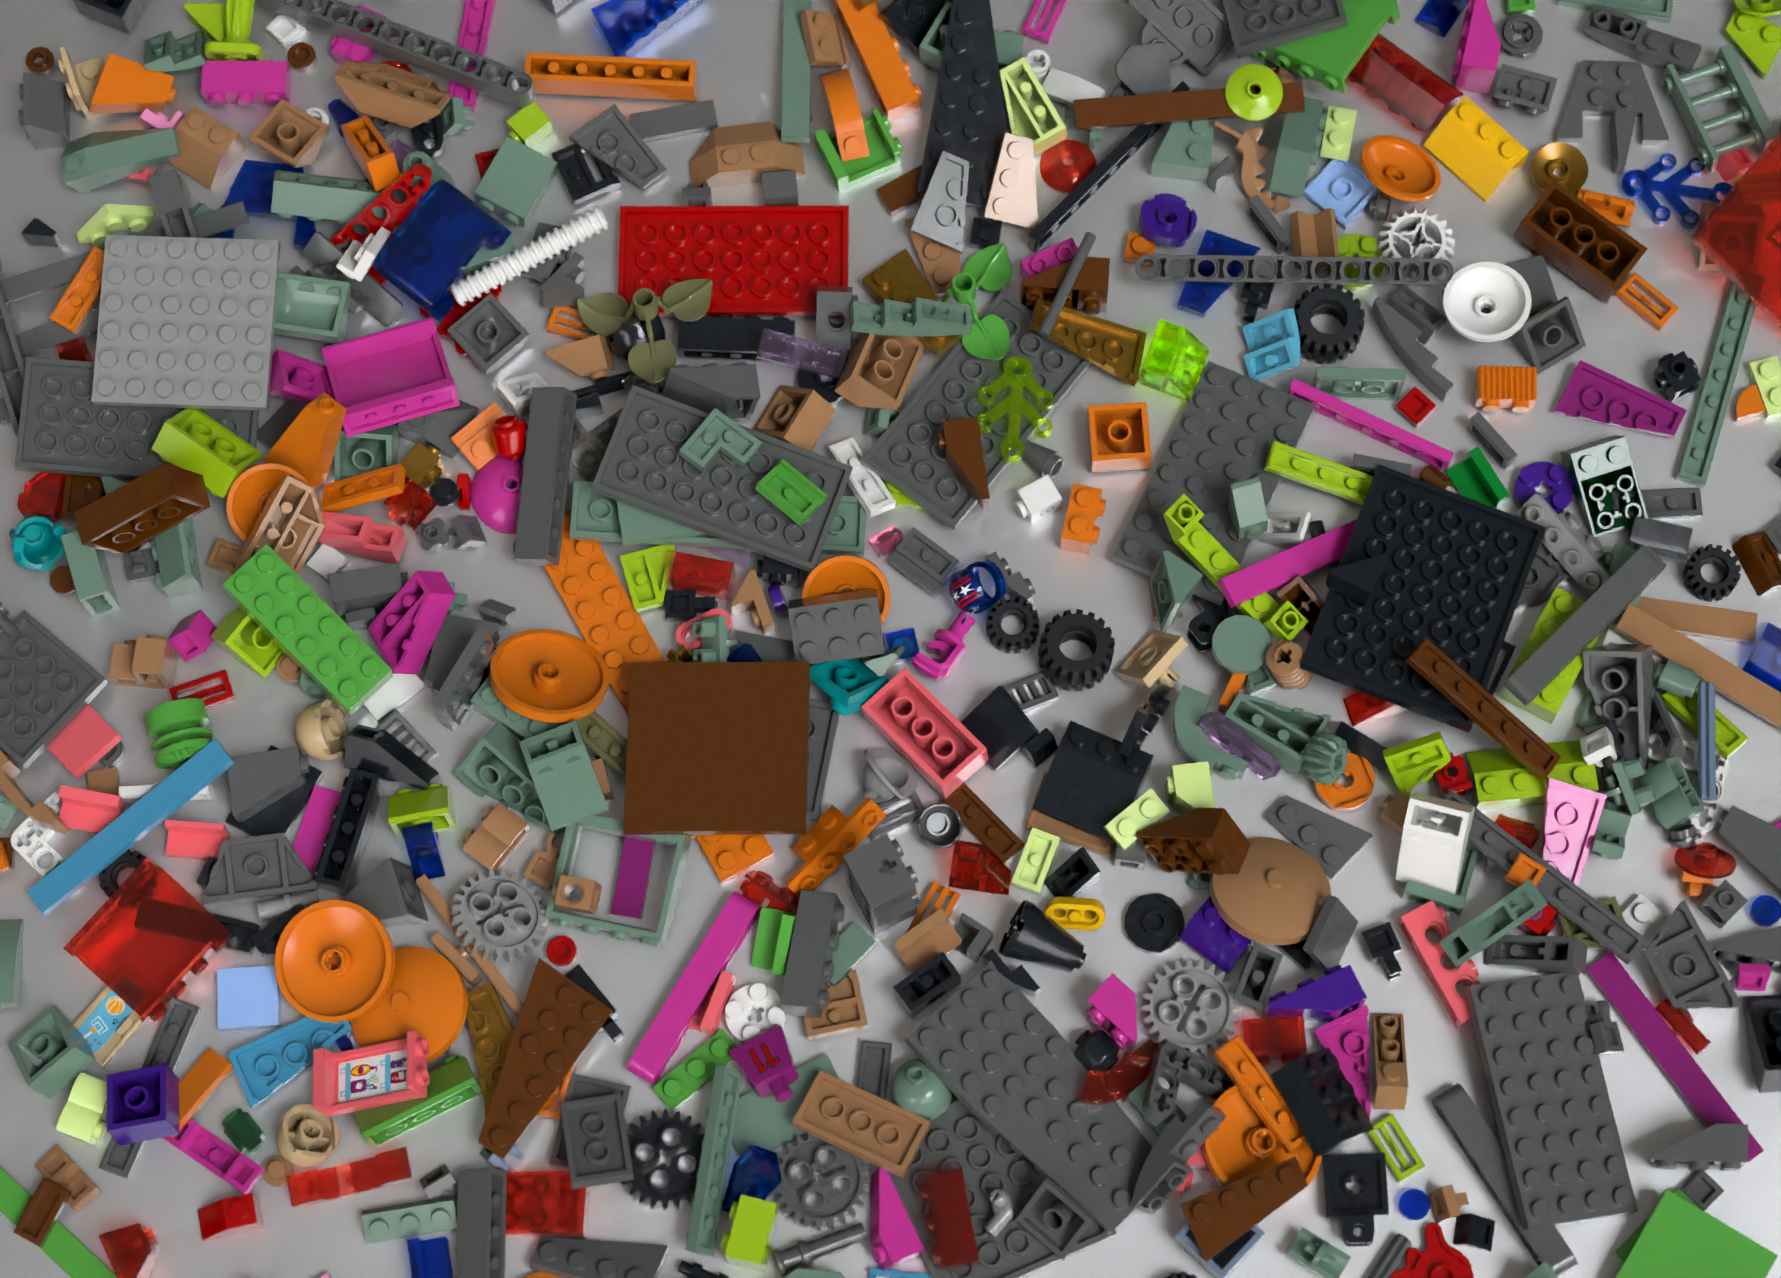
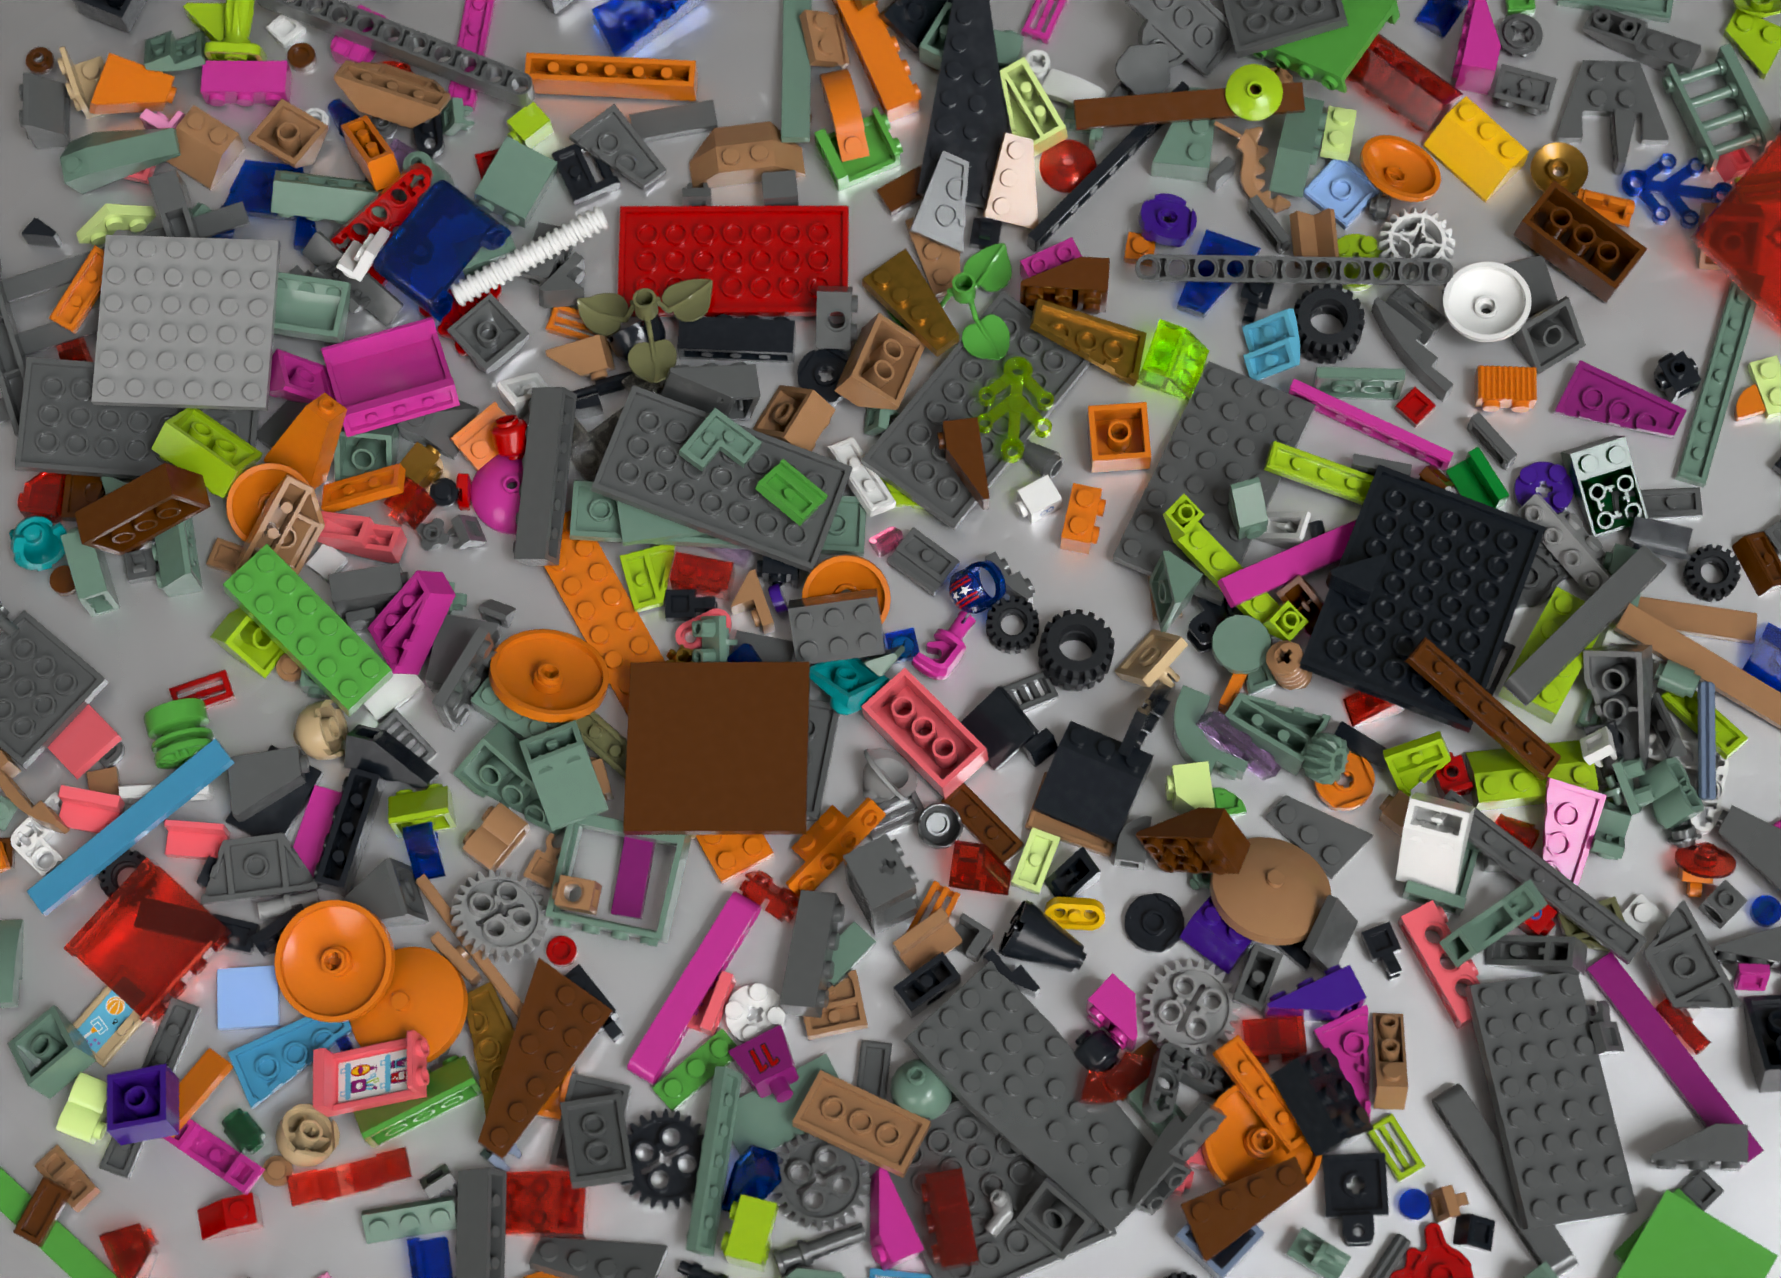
medium nougat brick [108,634,179,690] -> none
dark pink panel [167,610,217,662] -> none
bright green panel [751,907,797,976] -> none
clear purple plate [756,328,848,379] -> none
sand green slope [850,297,972,337] -> none
dark grey bar [1038,232,1096,337] -> none
yellowish green plate [1104,788,1170,850] -> none
orange tile [1504,852,1547,888] -> none
orange tile [1615,272,1679,331] -> none
none -> bright green tile [1212,787,1247,817]

